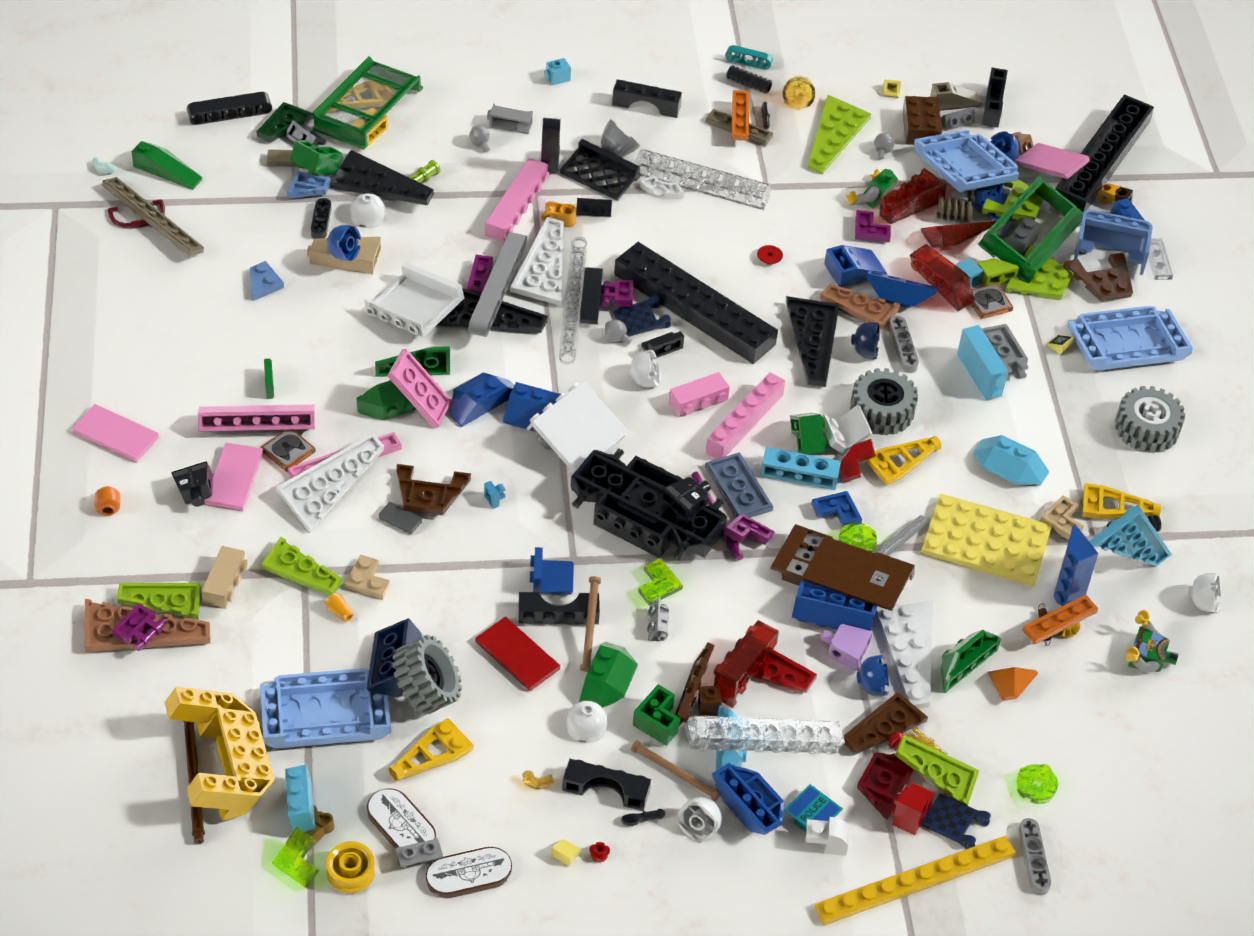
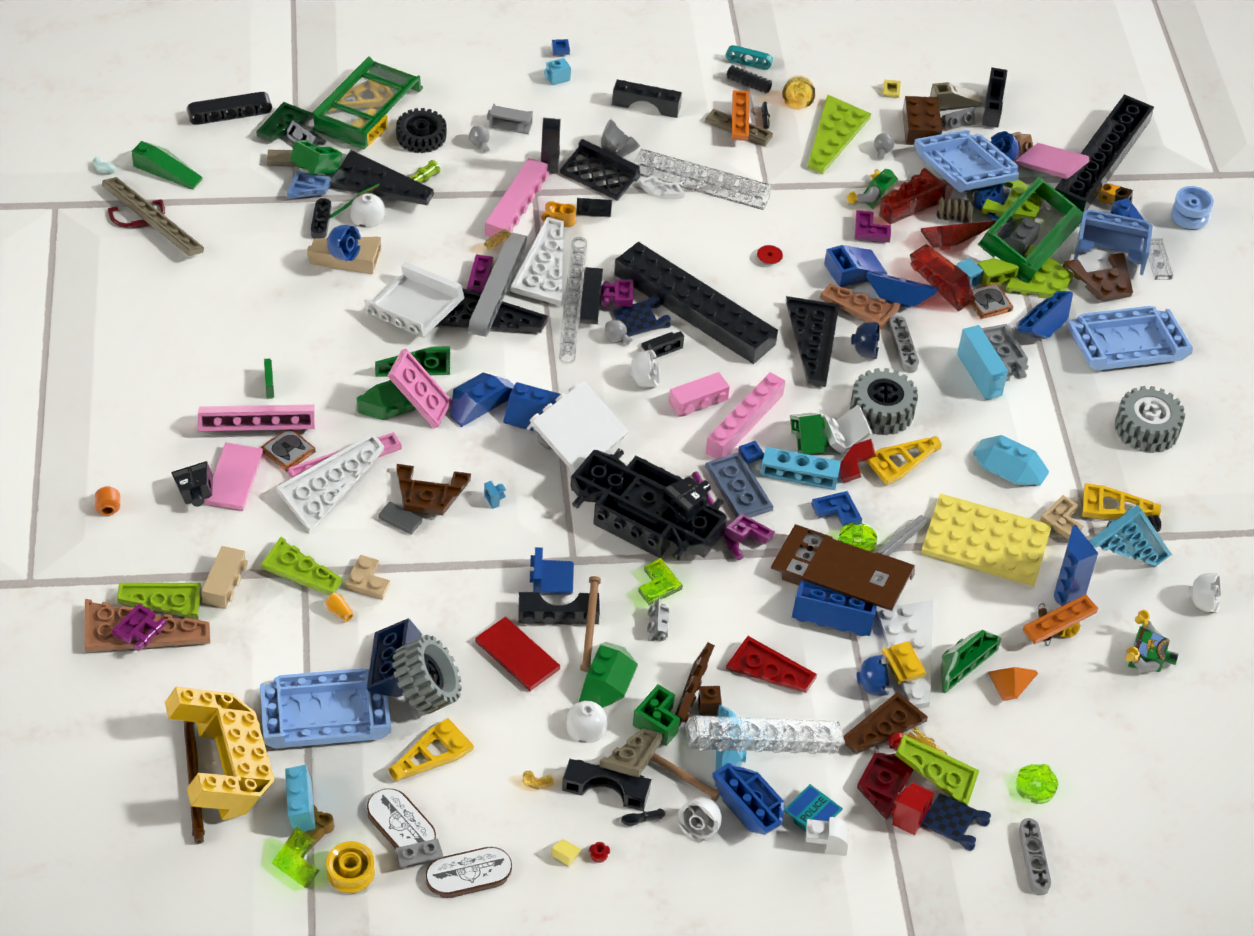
bright pink tile [72,404,159,462] -> none
medium blue wing [250,261,284,301] -> none
clear red wedge [713,620,779,708] -> none
yellow plate [814,835,1016,926] -> none
lavender torso [821,624,872,671] -> none
light yellow slope [1047,335,1074,355] -> none
none -> green piece [330,184,380,218]
none -> black wheel [396,108,447,153]
none -> clear yellow axle [484,228,511,250]
none -> blue plate [551,39,570,56]
none -> dark tan wing [600,728,663,777]
none -> blue plate [738,441,764,464]
none -> yellow plate [881,641,926,684]
none -> blue wedge [1016,291,1073,339]
none -> light blue wheel [1171,186,1214,229]

